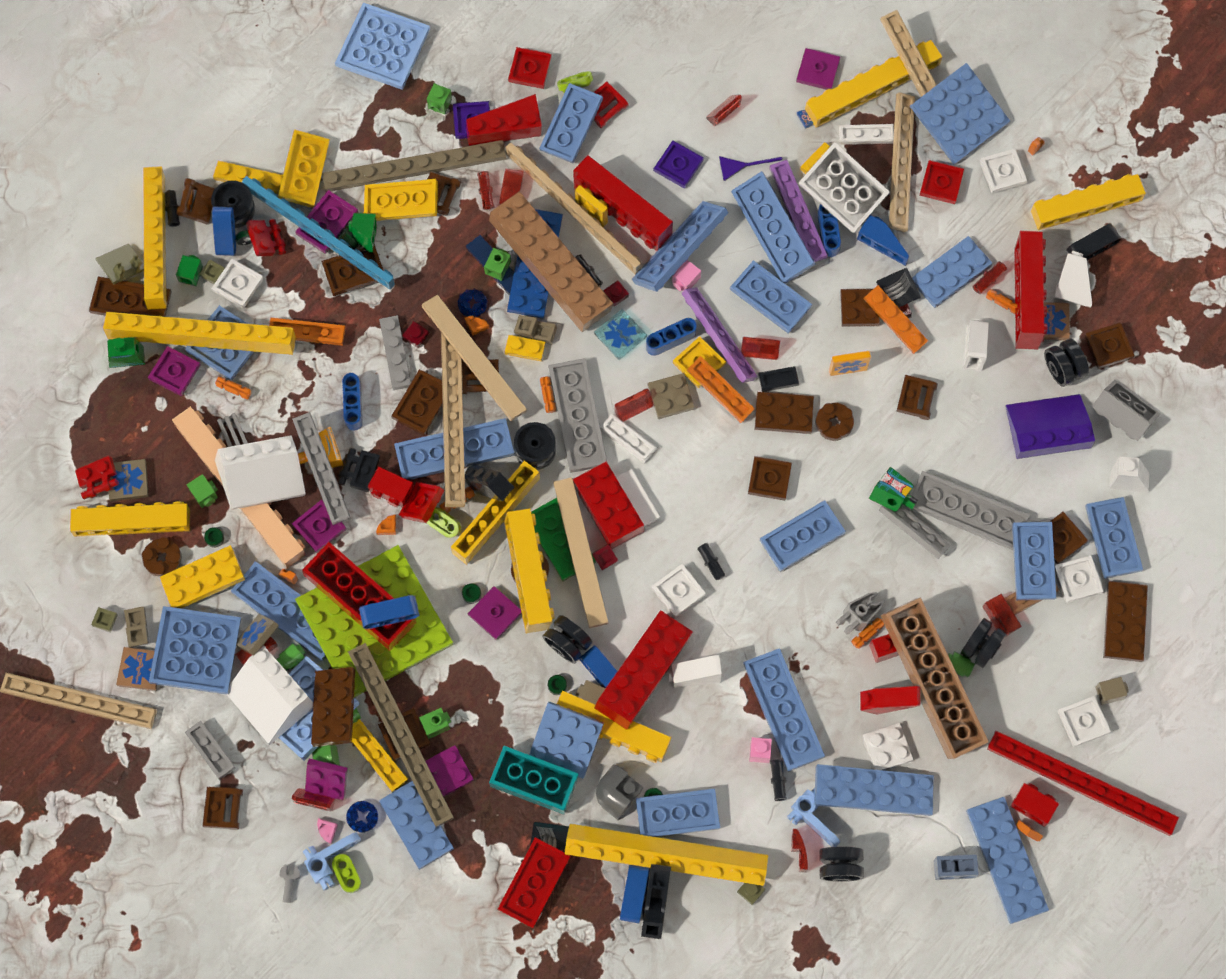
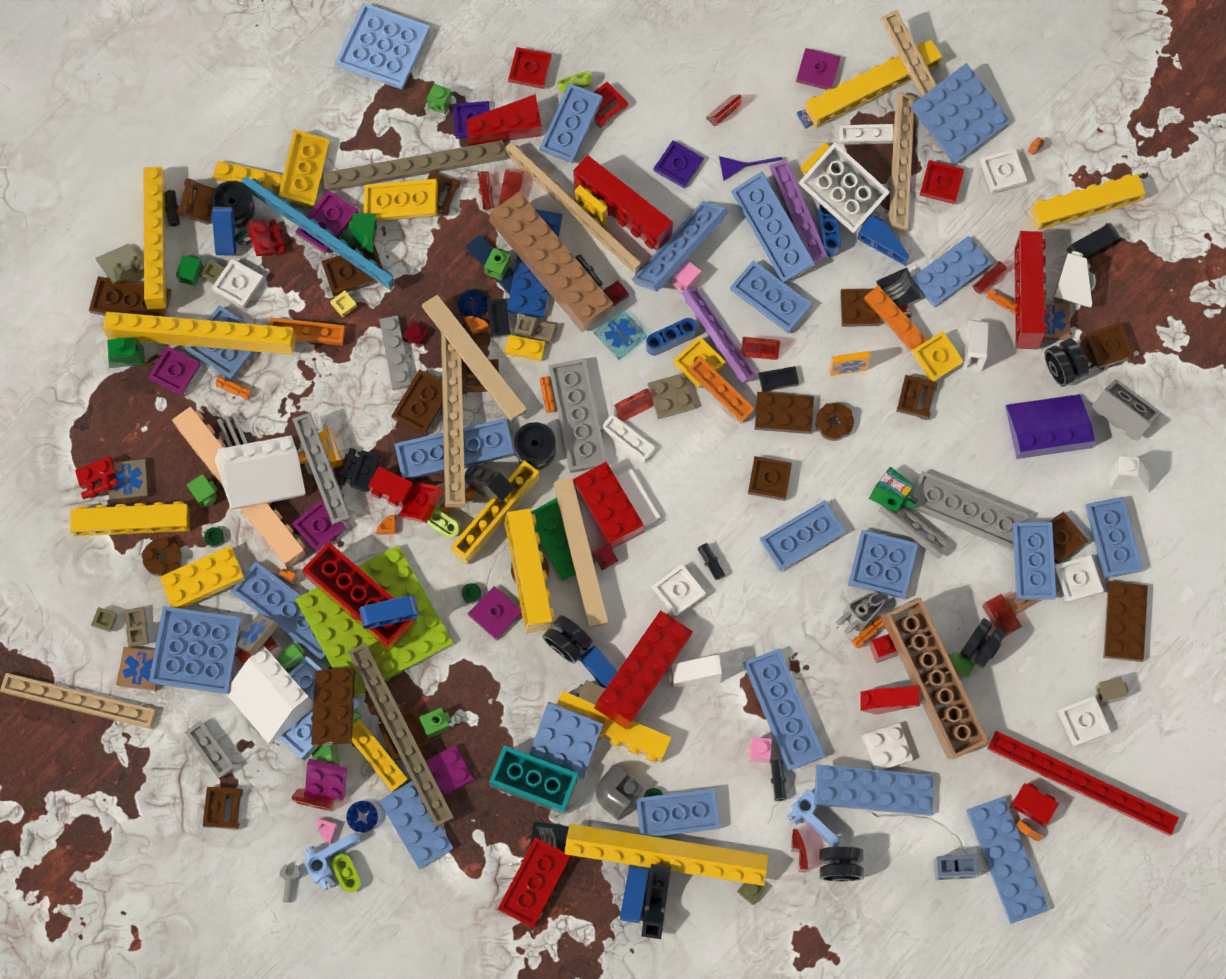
blue beam [342,373,363,431] -> none
dark green tile [547,675,567,695] -> none
none -> light yellow plate [330,291,357,318]
none -> black tile [487,299,510,338]
none -> medium blue plate [848,530,918,600]
none -> yellow plate [911,331,964,382]

